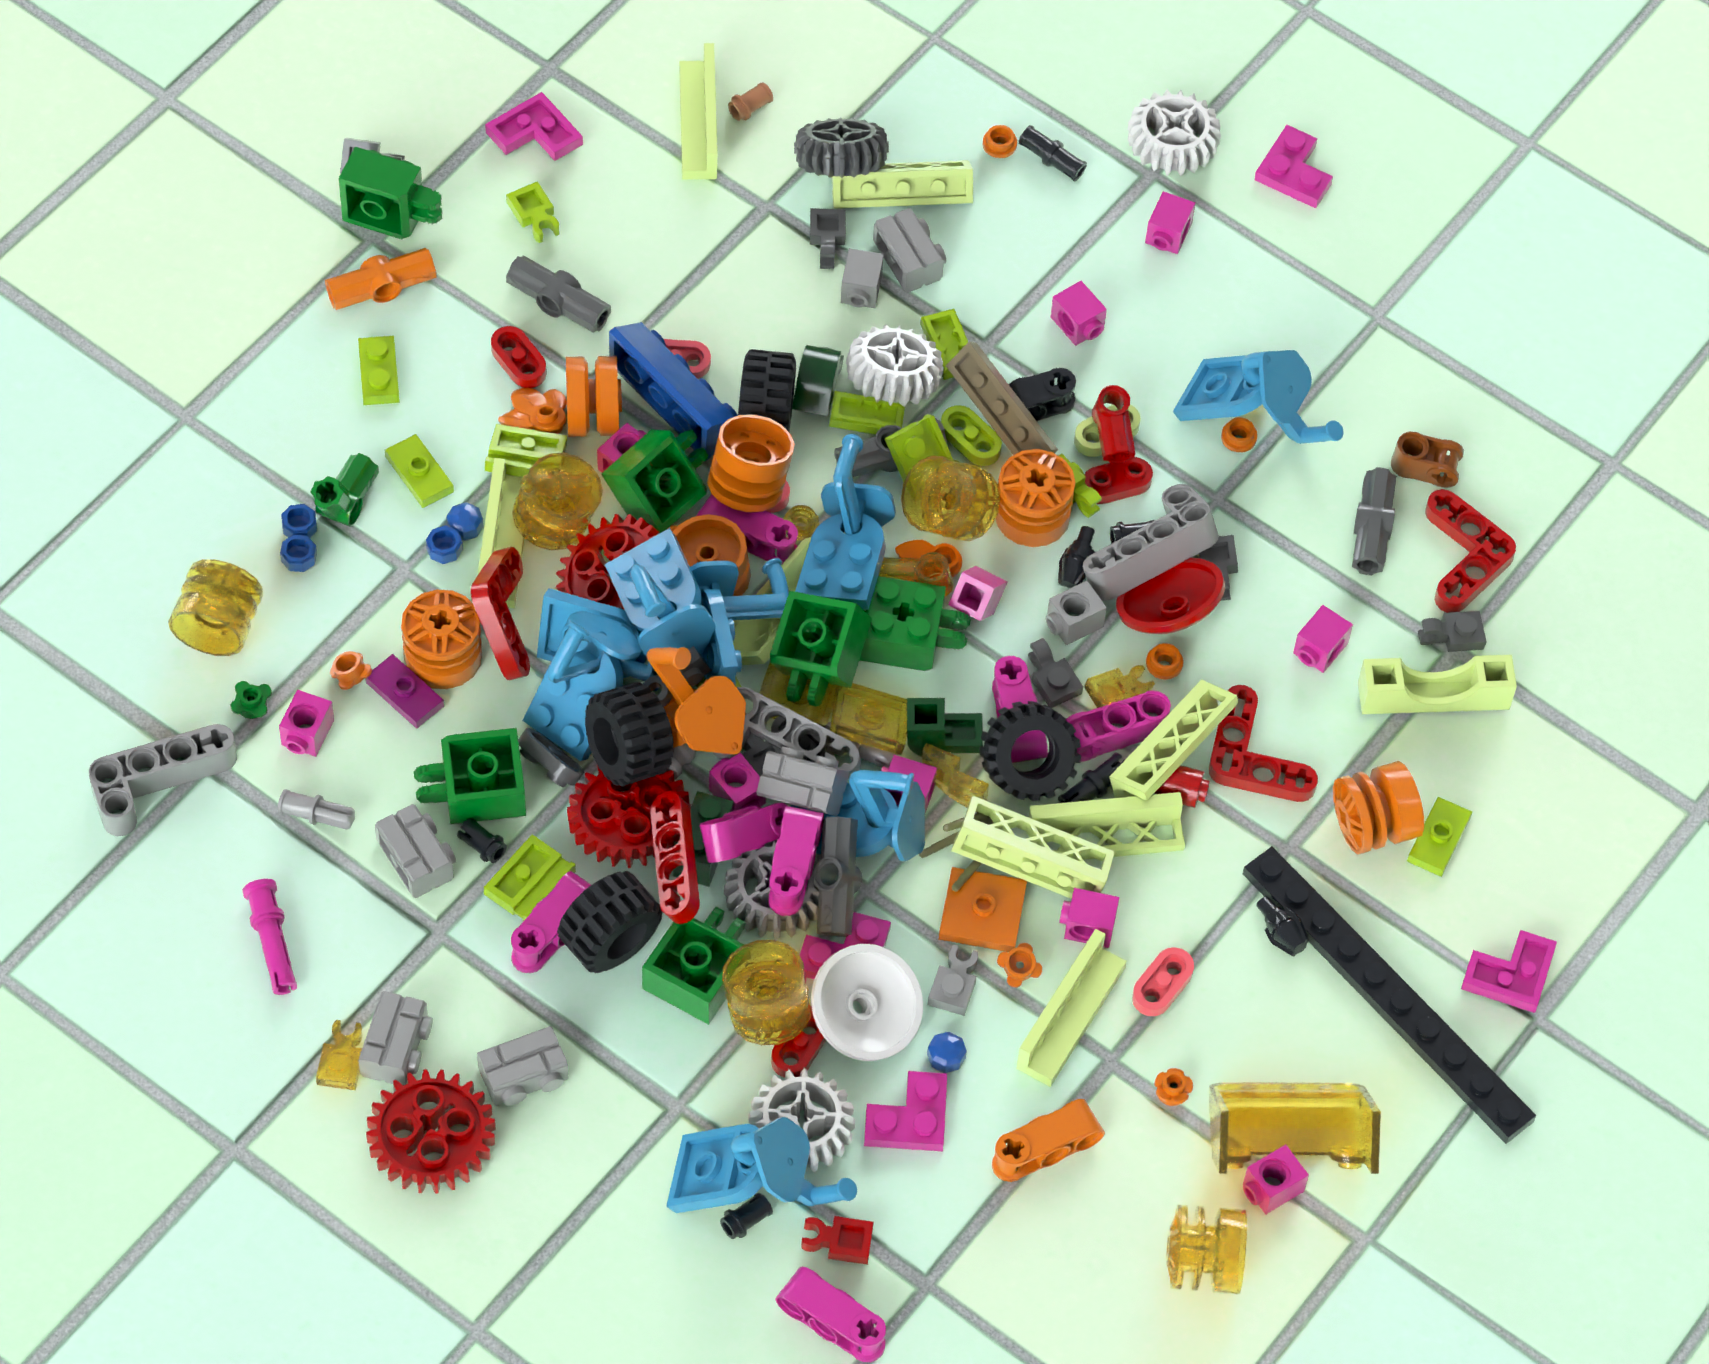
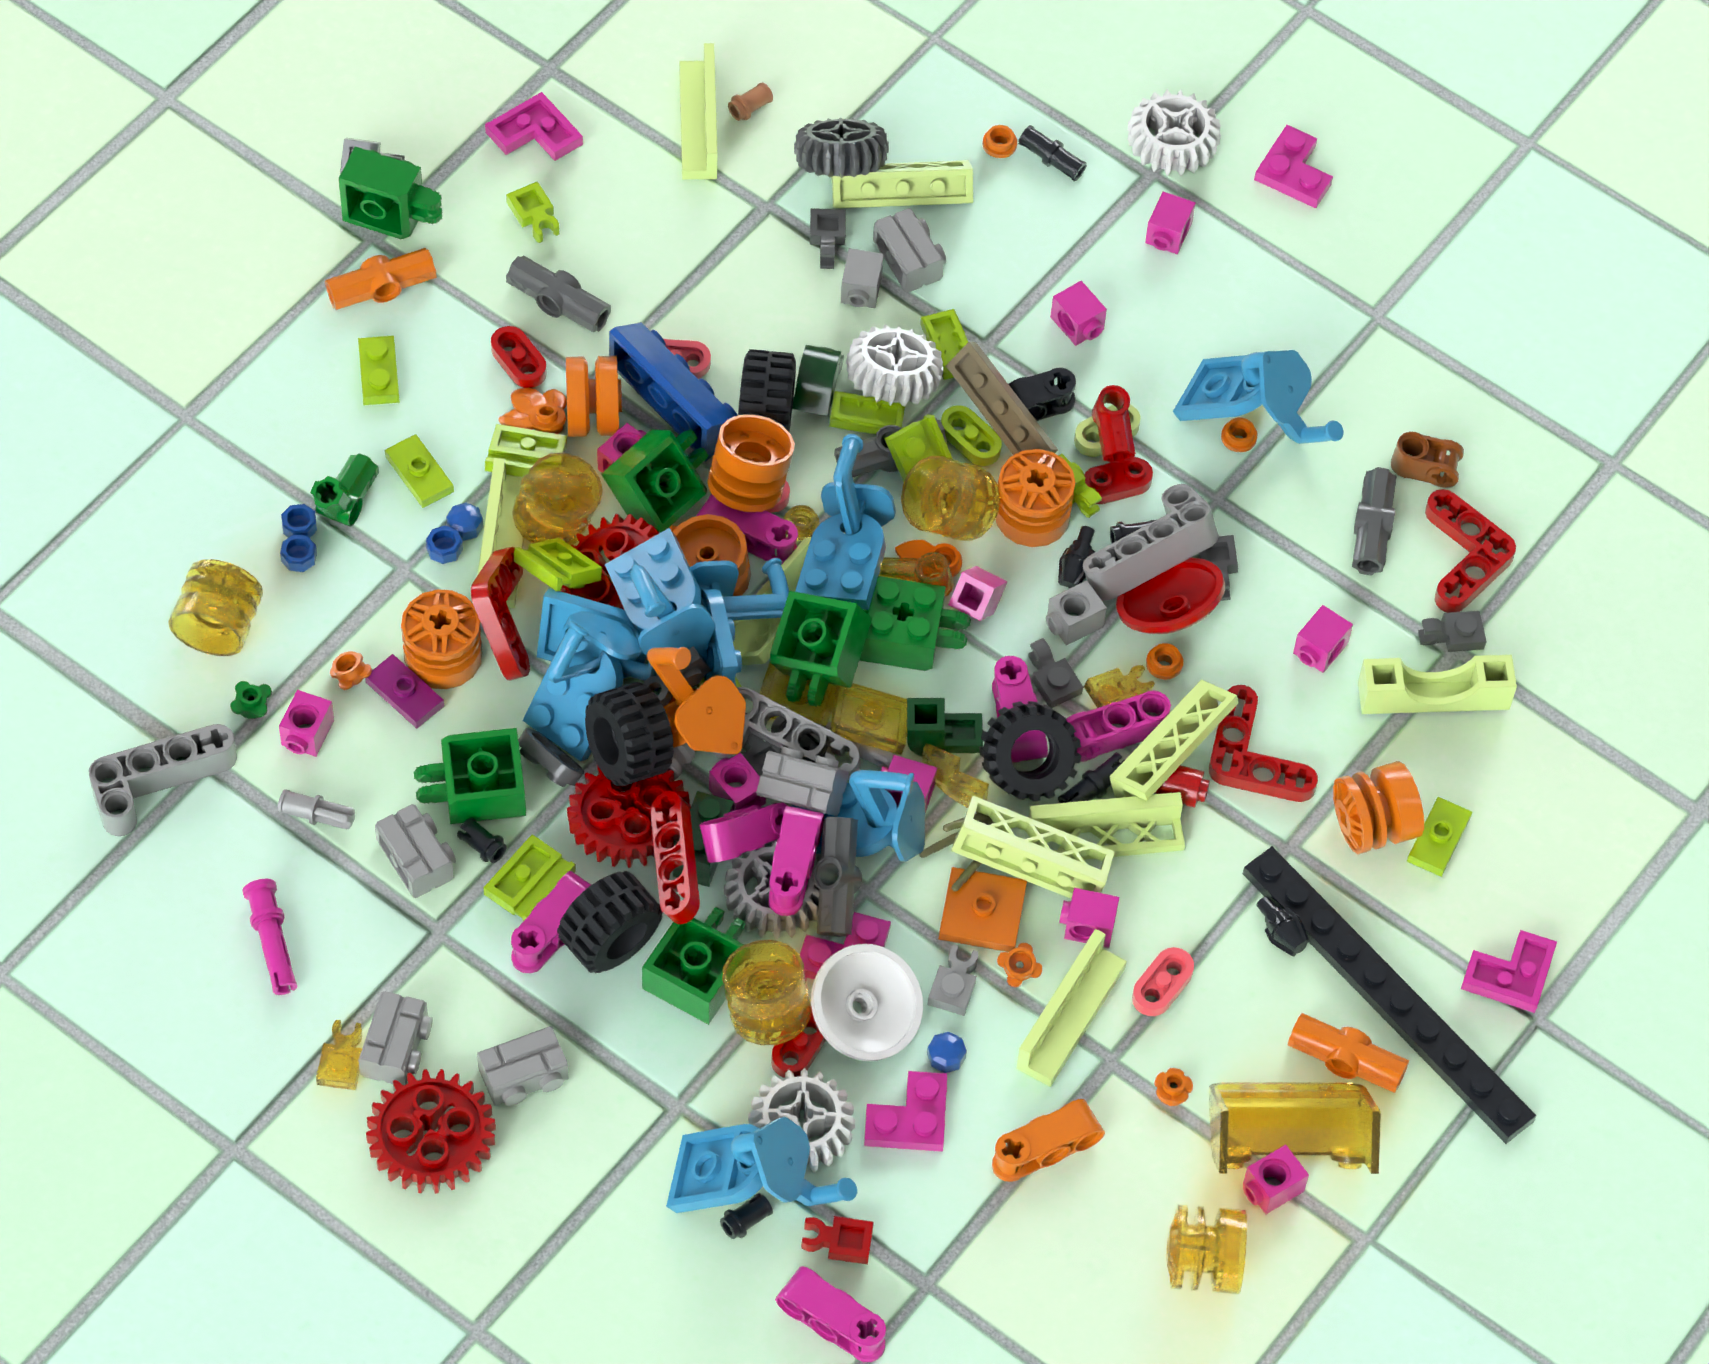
none -> lime plate [514,537,602,591]
none -> orange piece [1287,1013,1410,1093]

